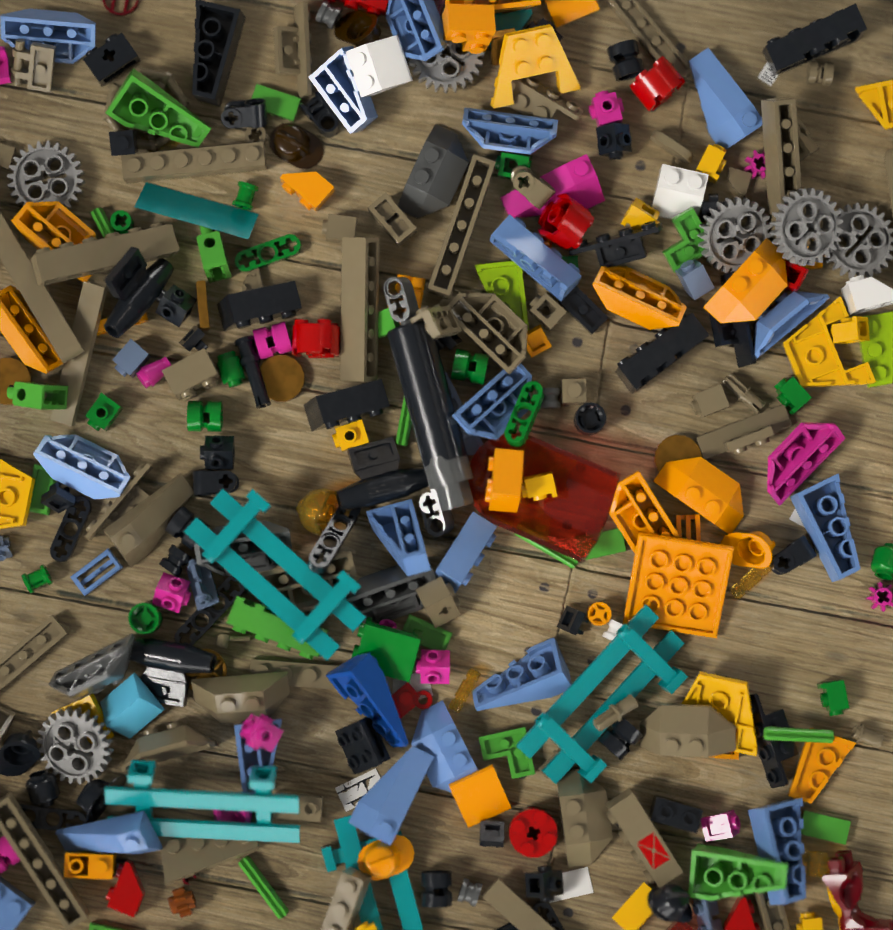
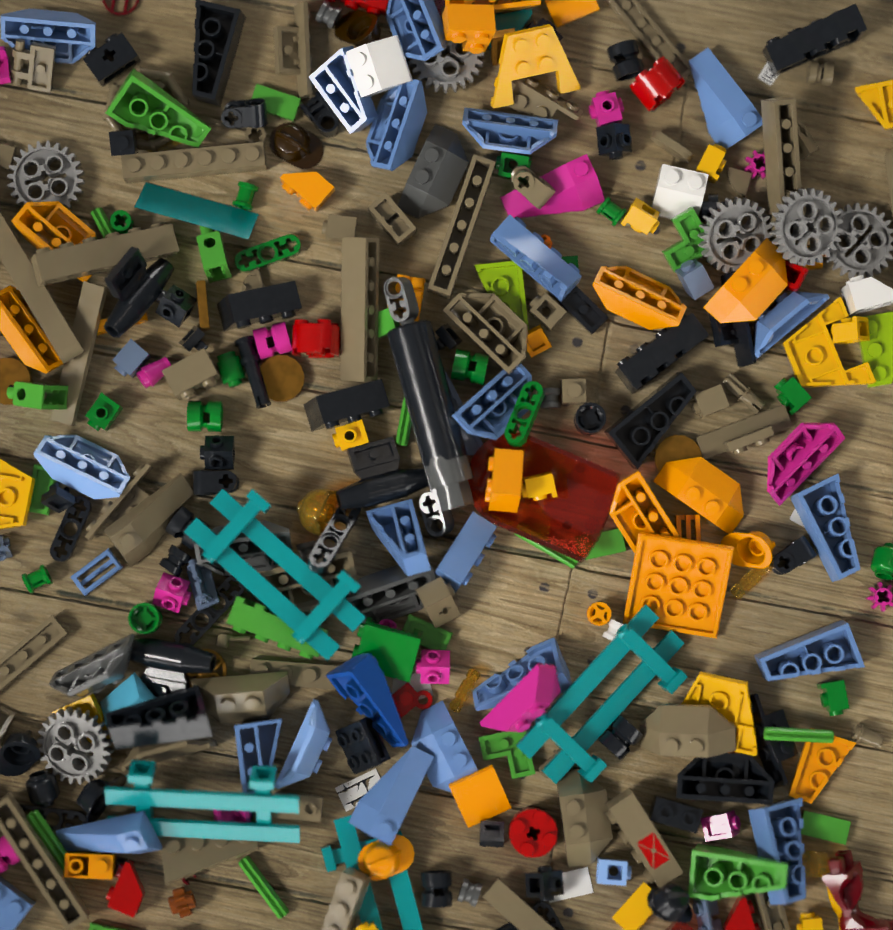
dark pink brick [240,713,283,752] -> none
dark tan bracket [410,304,462,339] -> none
red brick [538,194,594,249] -> none
black tile [557,605,589,636] -> none
black bracket [569,221,663,268] -> none
dark tan axle [593,694,638,731] -> none
none -> bright green axle [27,809,68,871]
none -> black wedge [105,685,213,750]
none -> light blue wedge [274,698,332,789]
none -> dark grey wheel [296,540,323,562]
none -> medium blue wedge [366,79,427,171]
none -> dark pink wedge [479,664,561,733]
none -> green bush [596,196,627,227]
none -> light blue brick [596,857,632,886]
none -> black wedge [604,372,697,470]
none -> black wedge [676,753,774,805]
none -> medium blue wedge [754,620,865,681]

